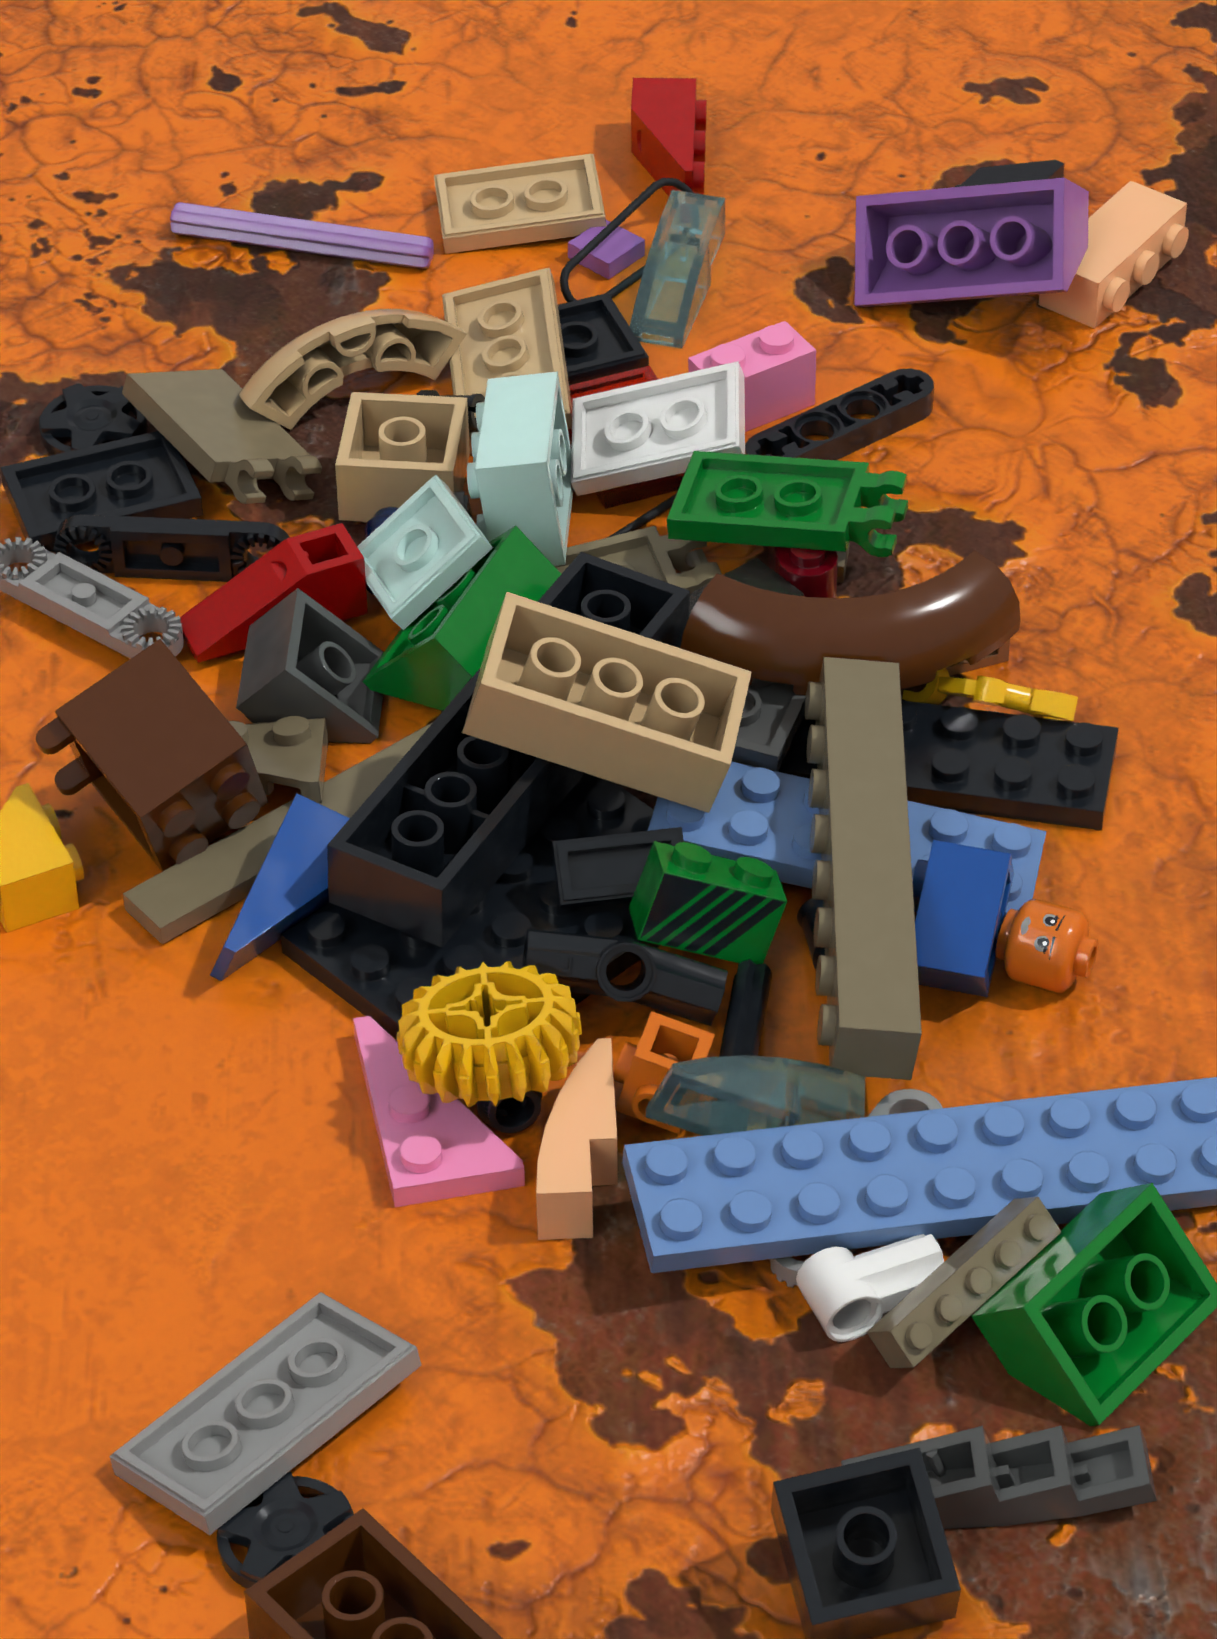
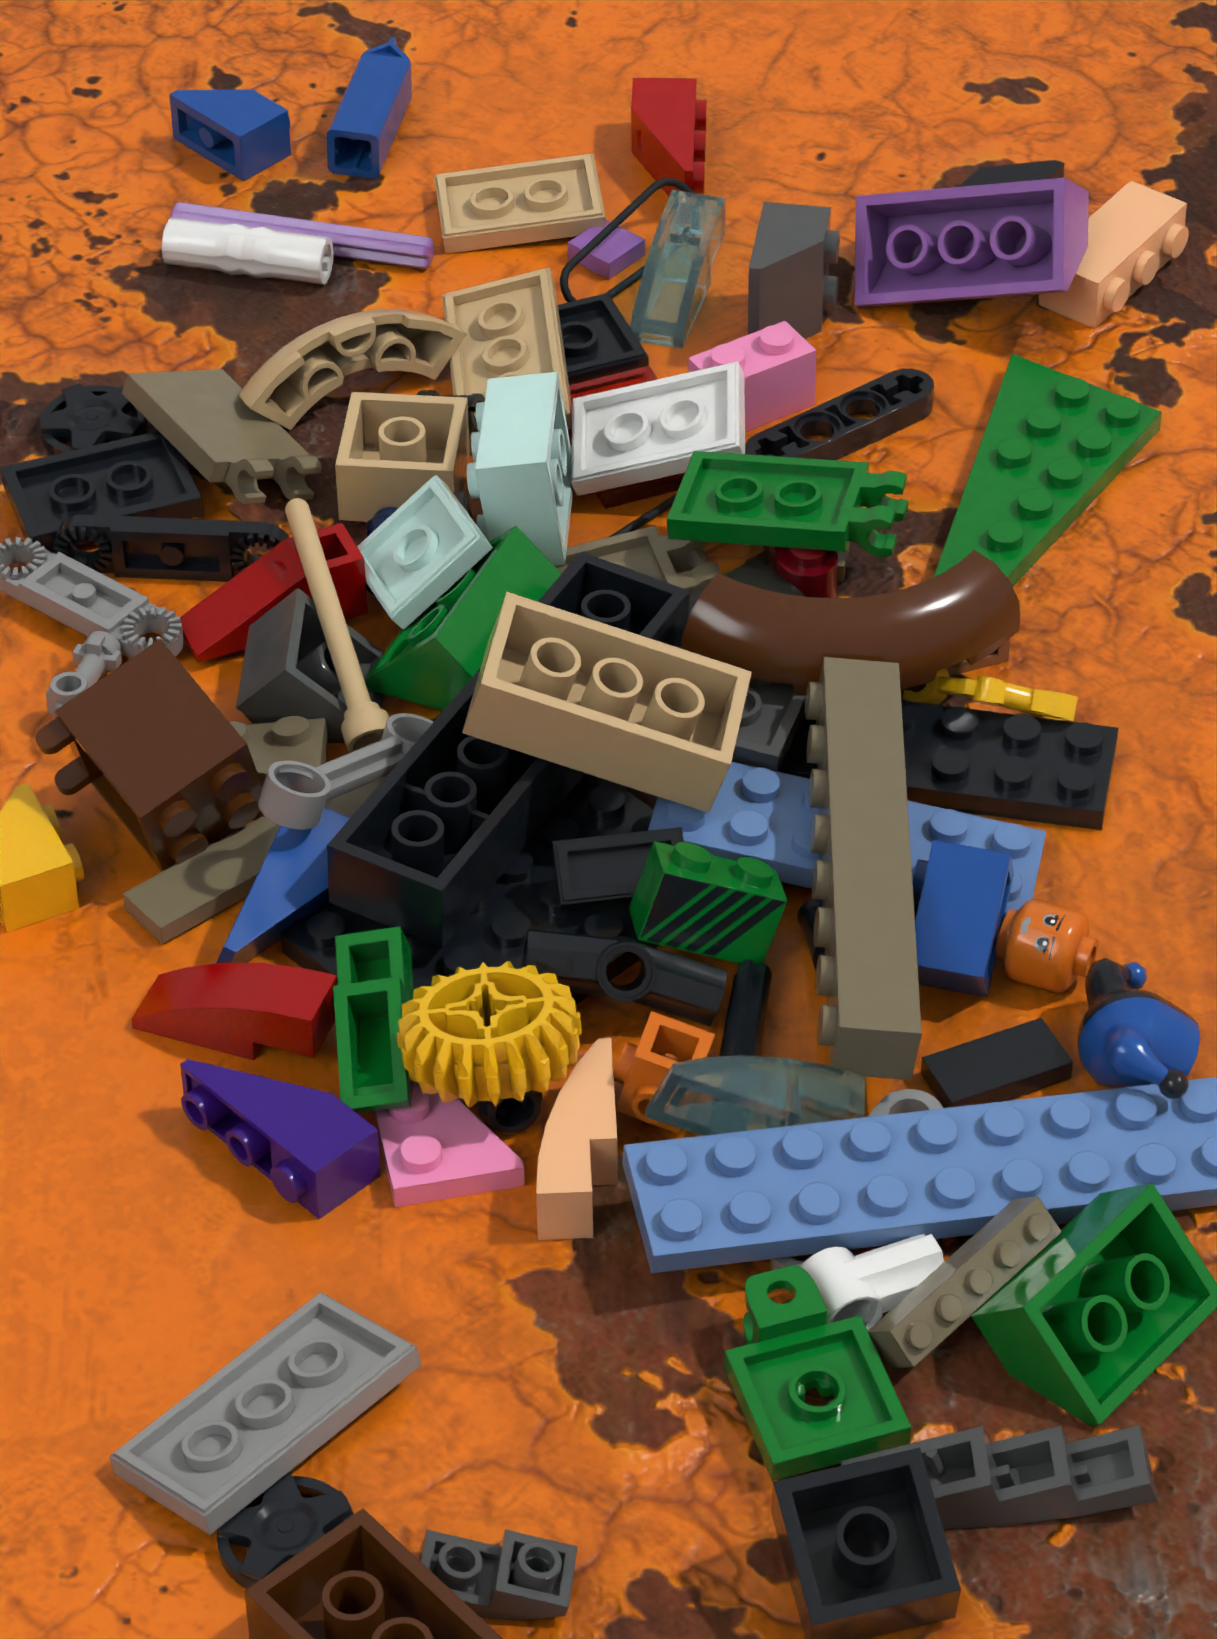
none -> light grey bar [46,631,122,719]
none -> red slope [131,963,338,1060]
none -> white axle [162,217,334,285]
none -> blue slope [169,89,291,181]
none -> dark purple slope [180,1059,381,1219]
none -> light grey piece [258,713,433,830]
none -> tan piece [285,498,389,753]
none -> blue piece [326,37,412,179]
none -> green slope [333,926,414,1114]
none -> dark grey slope [418,1529,578,1620]
none -> green plate [724,1265,911,1481]
none -> dark grey slope [748,202,840,339]
none -> black tile [921,1018,1073,1108]
none -> green wing [934,354,1162,586]
none -> blue piece [1077,958,1200,1099]

